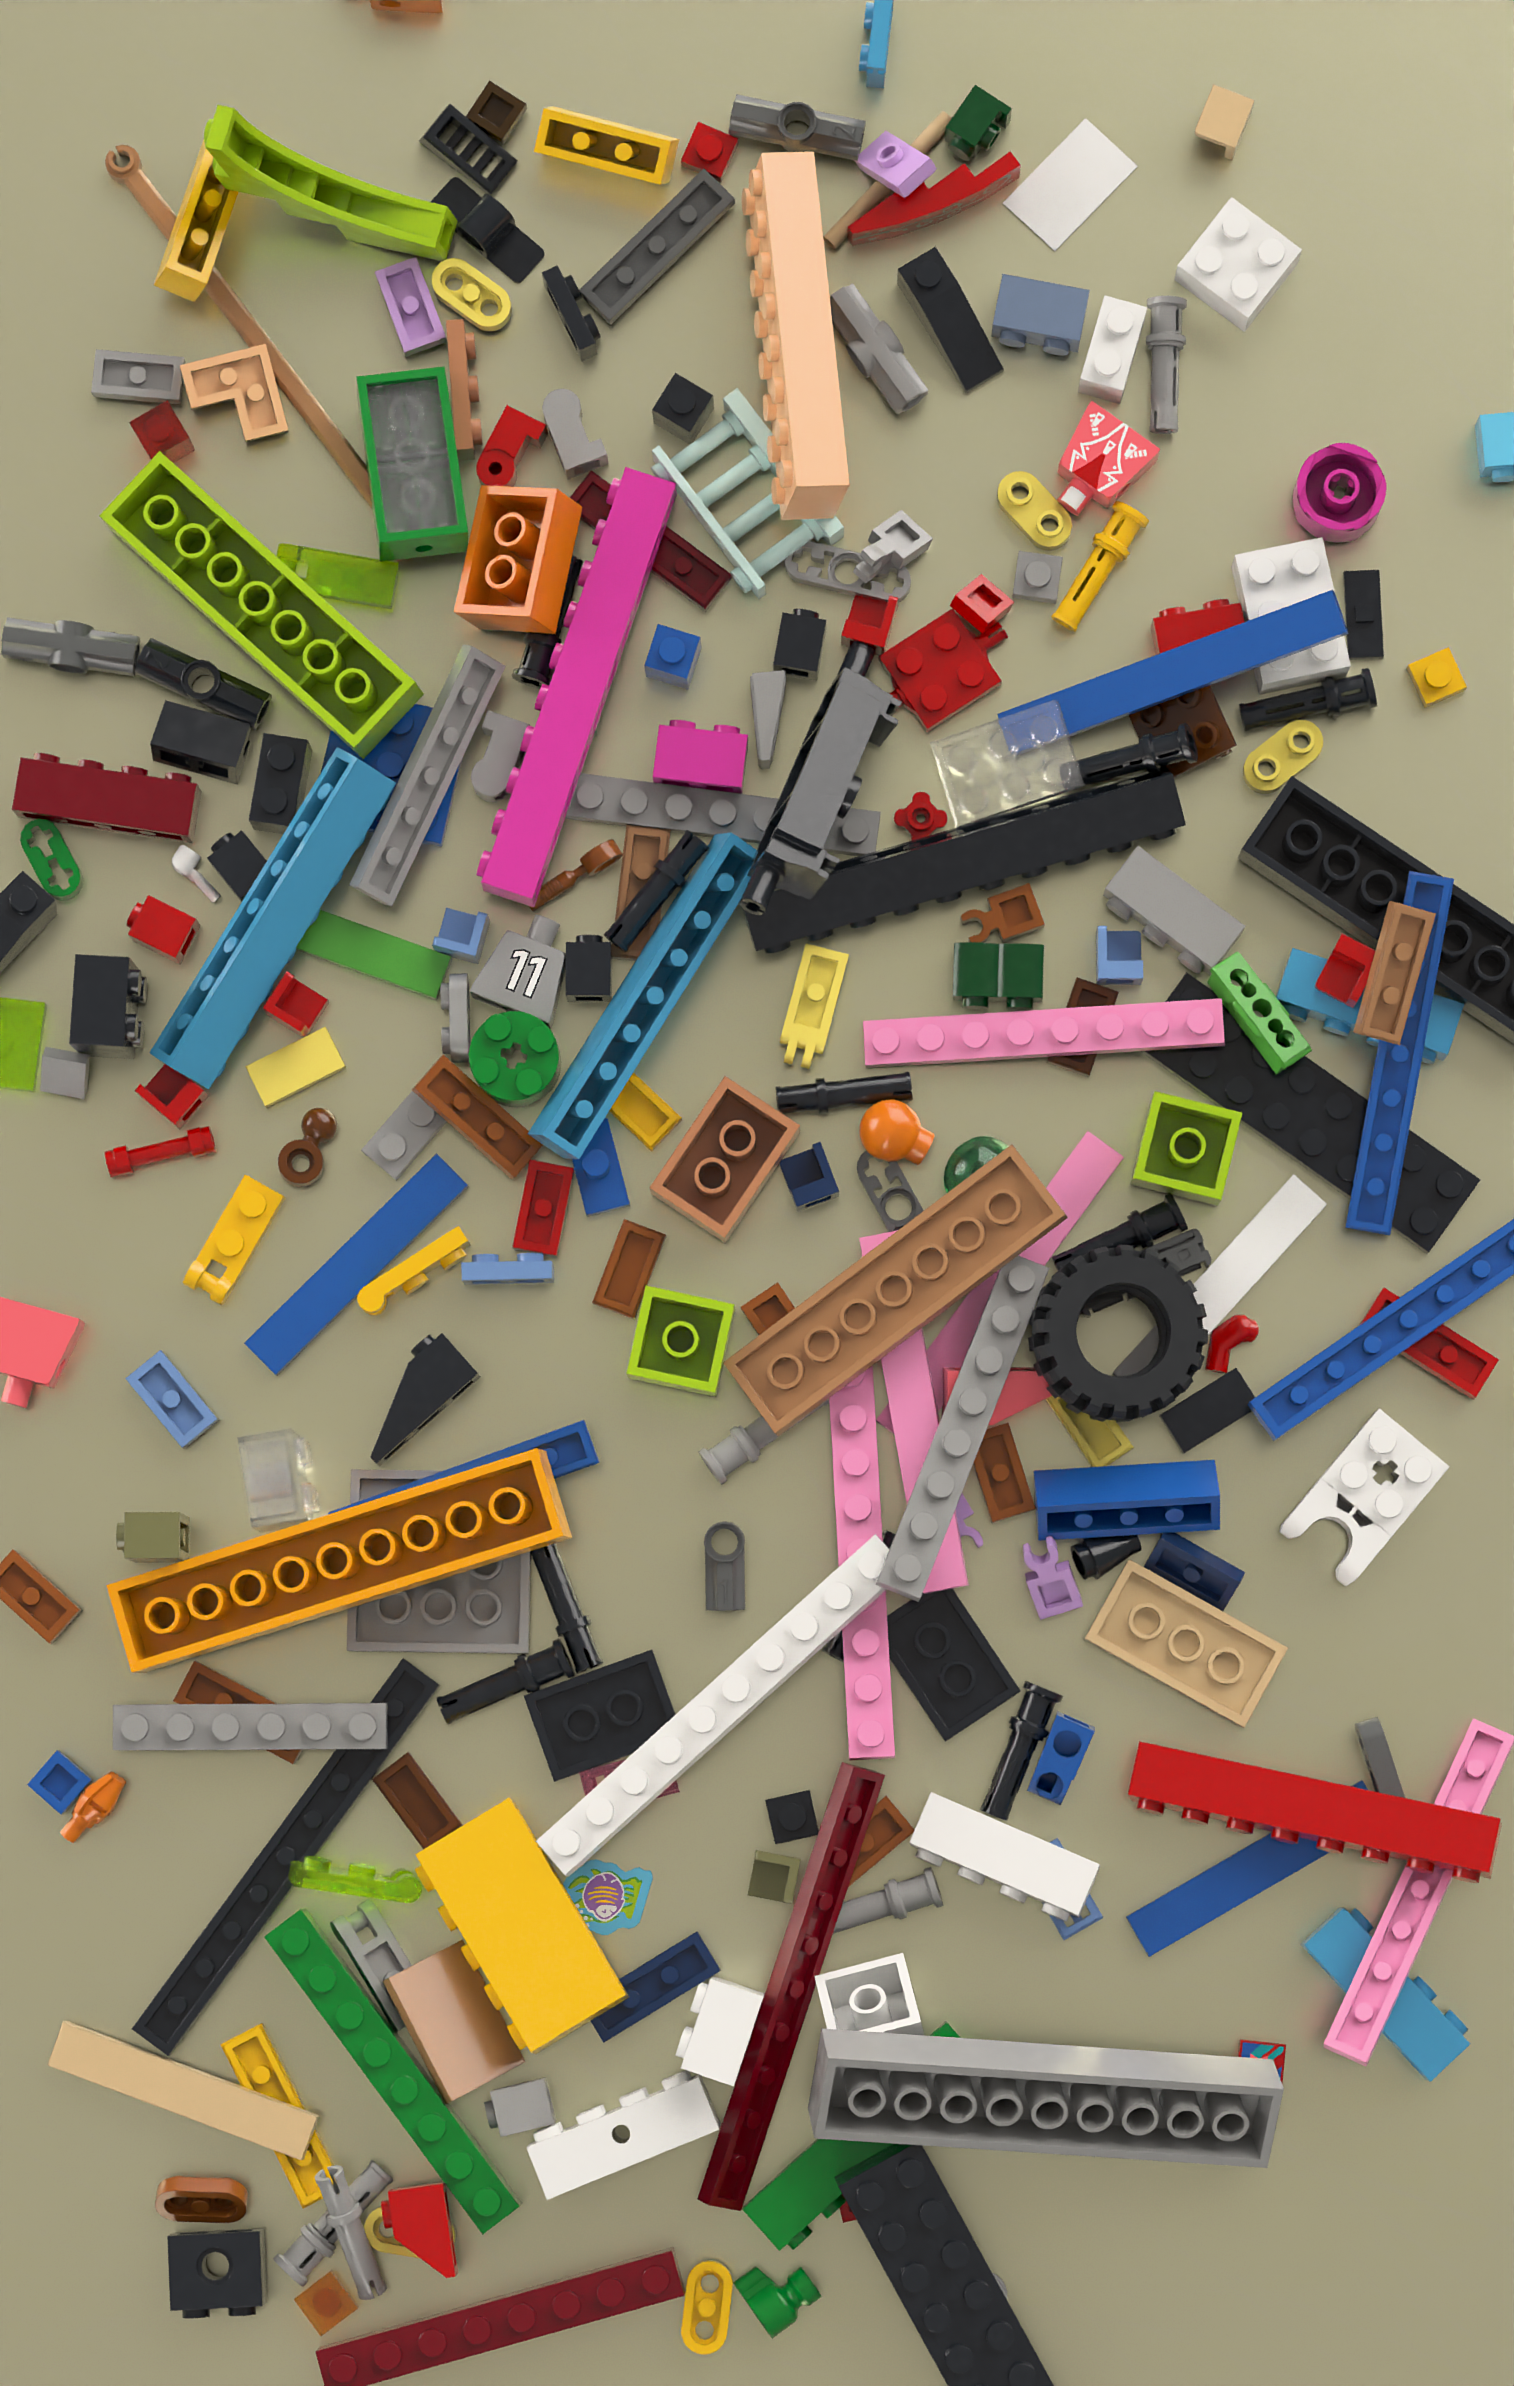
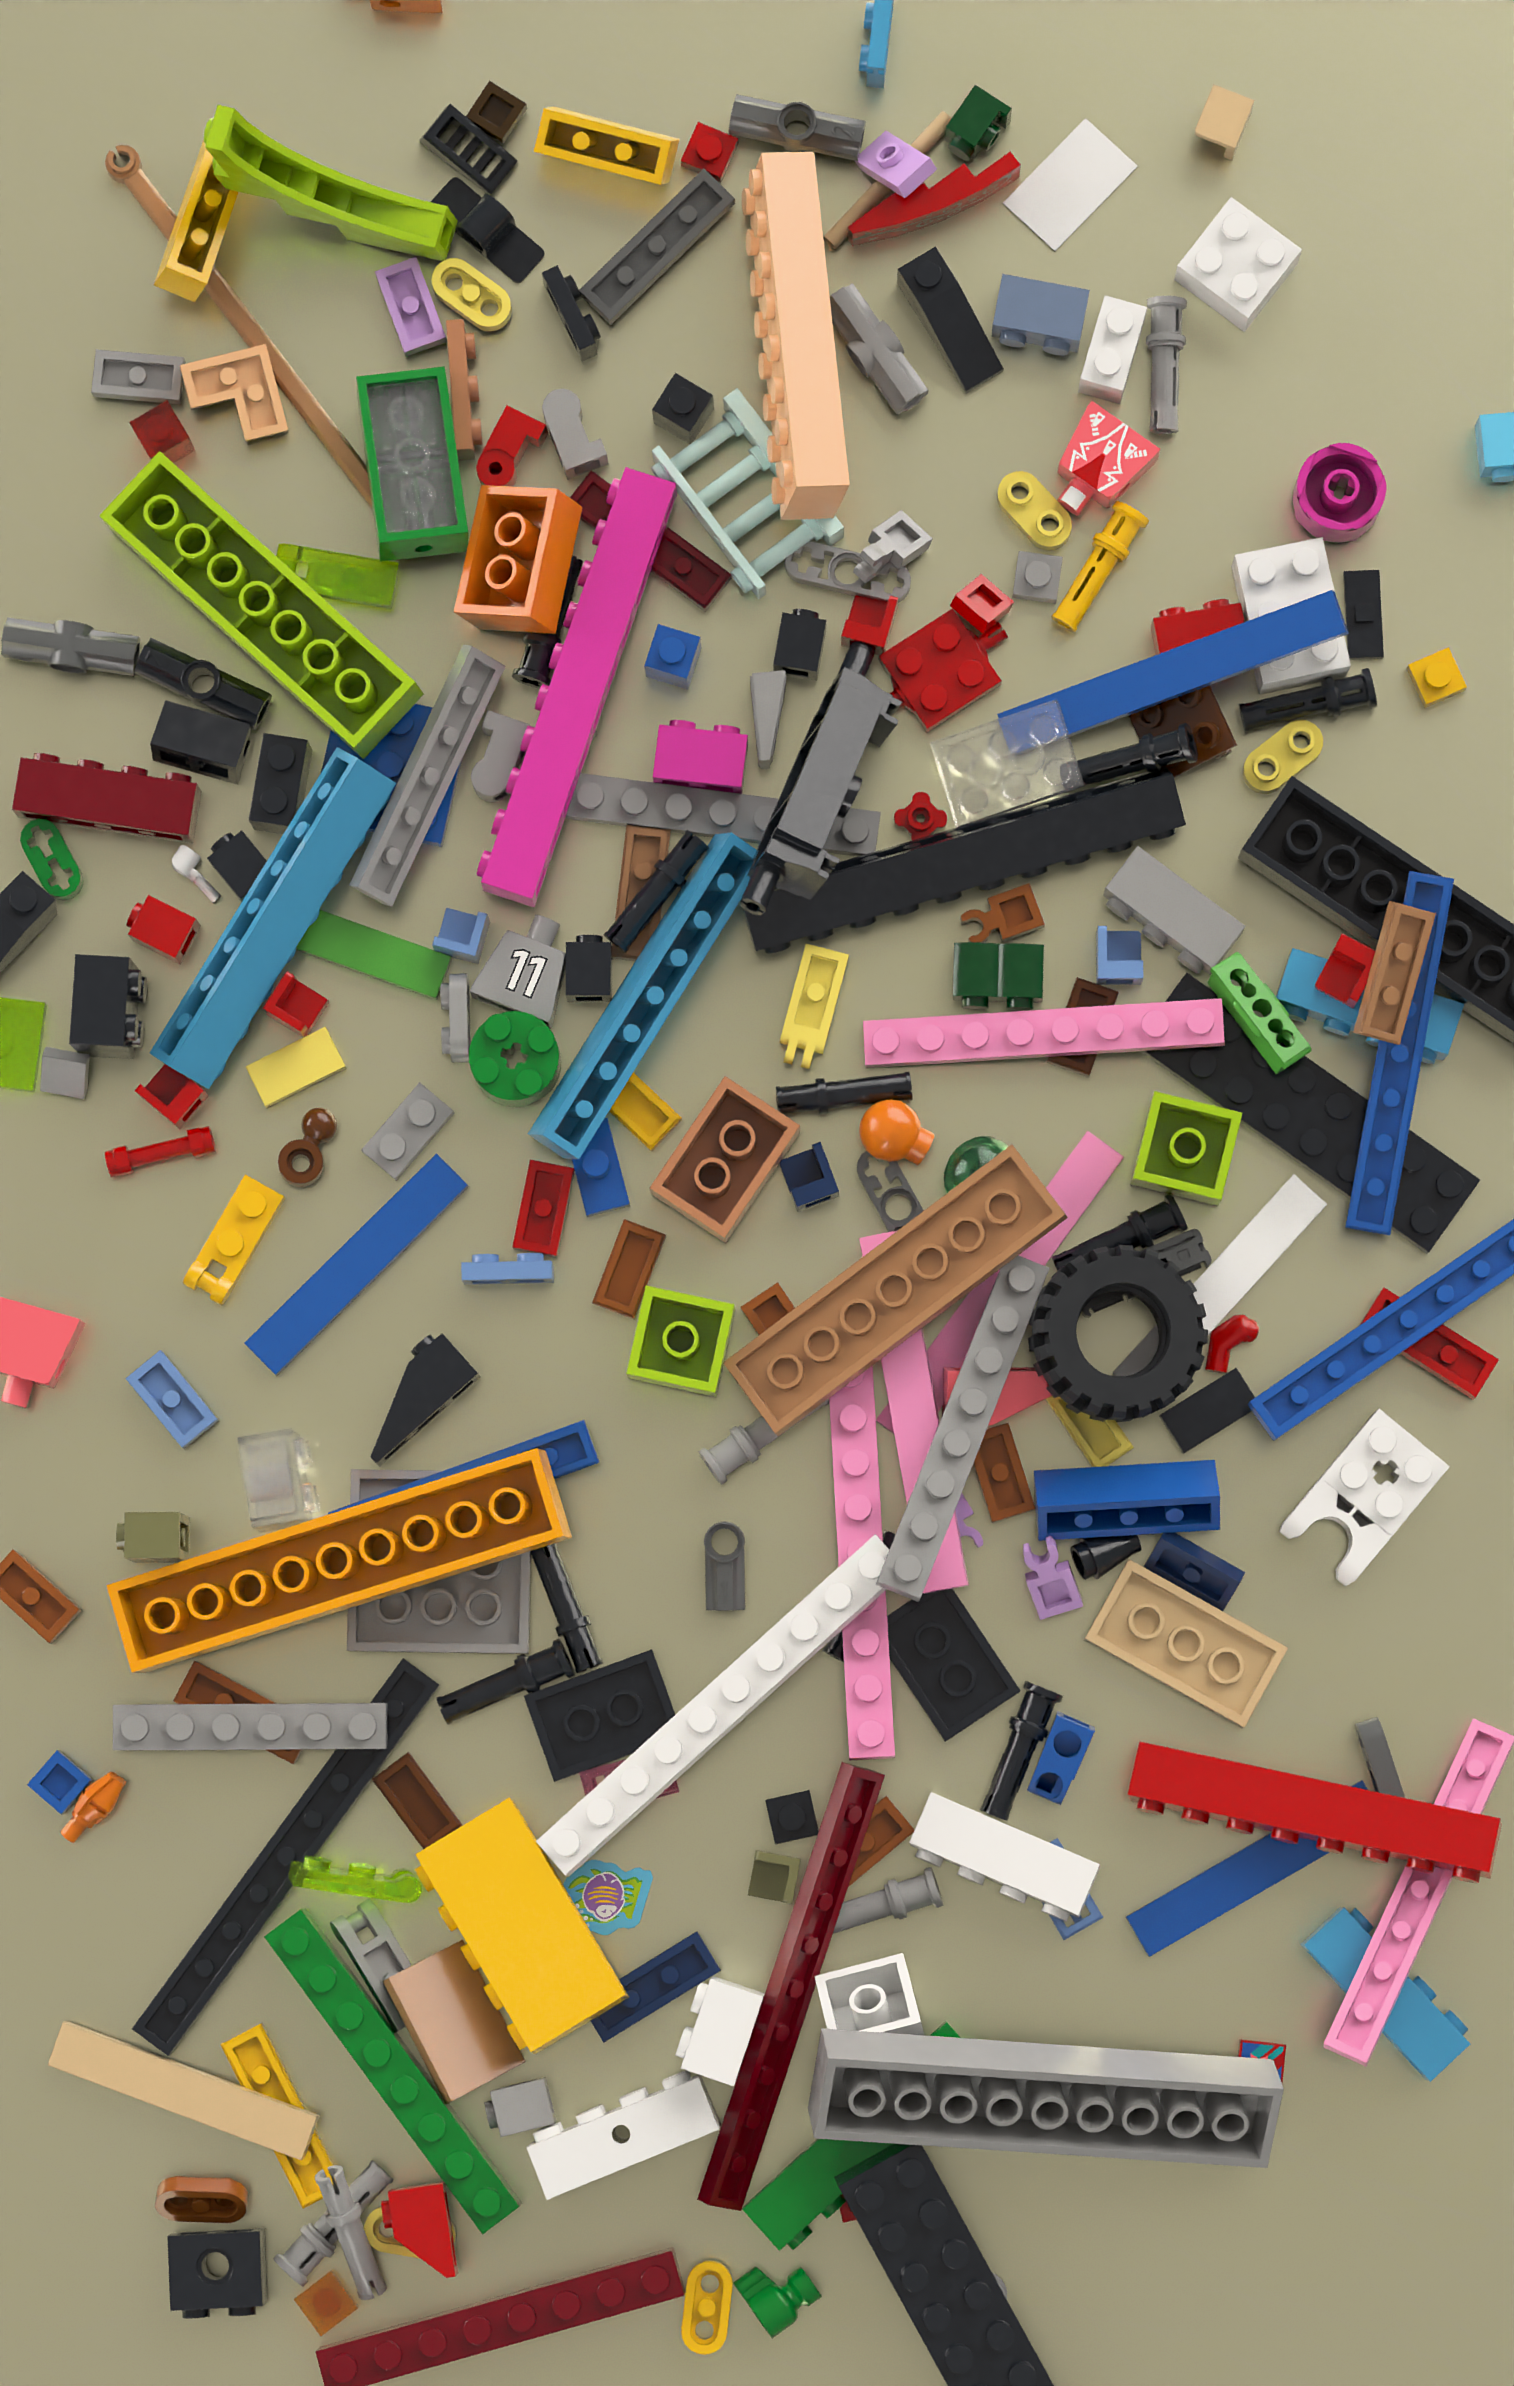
yellow plate [357,1226,471,1316] -> none
dark orange plate [411,1055,543,1179] -> none
dark orange piece [529,839,623,912] -> none

